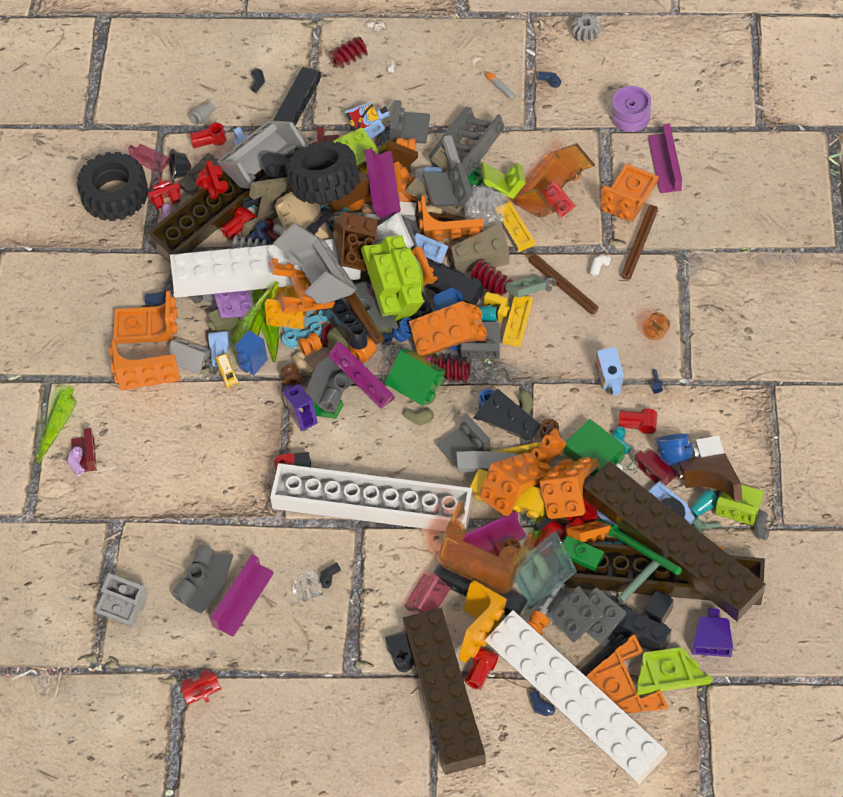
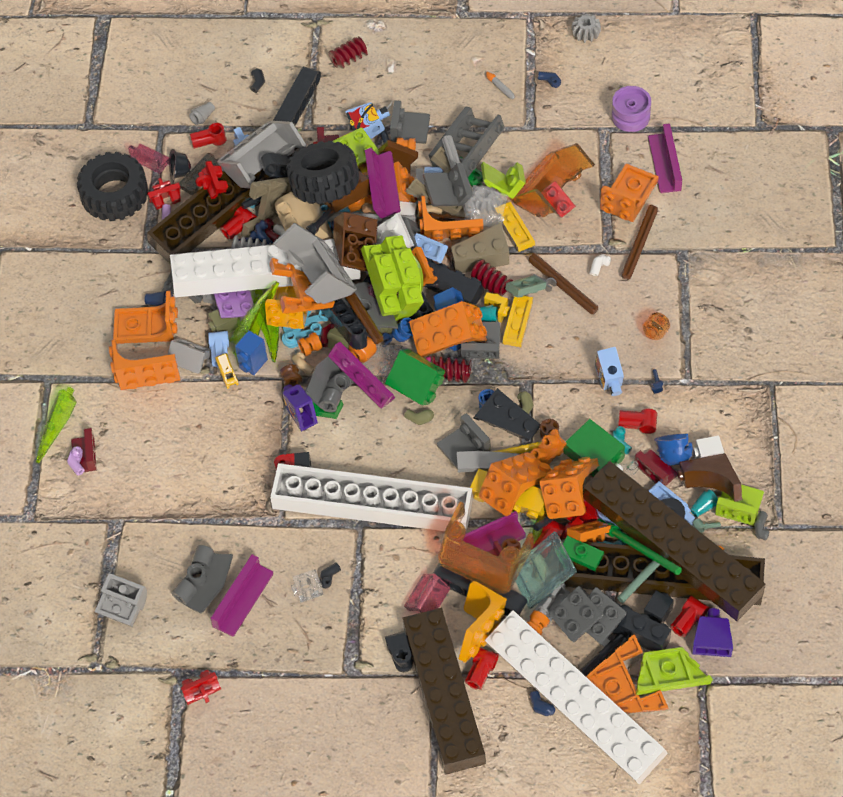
none -> red piece [670,596,709,637]

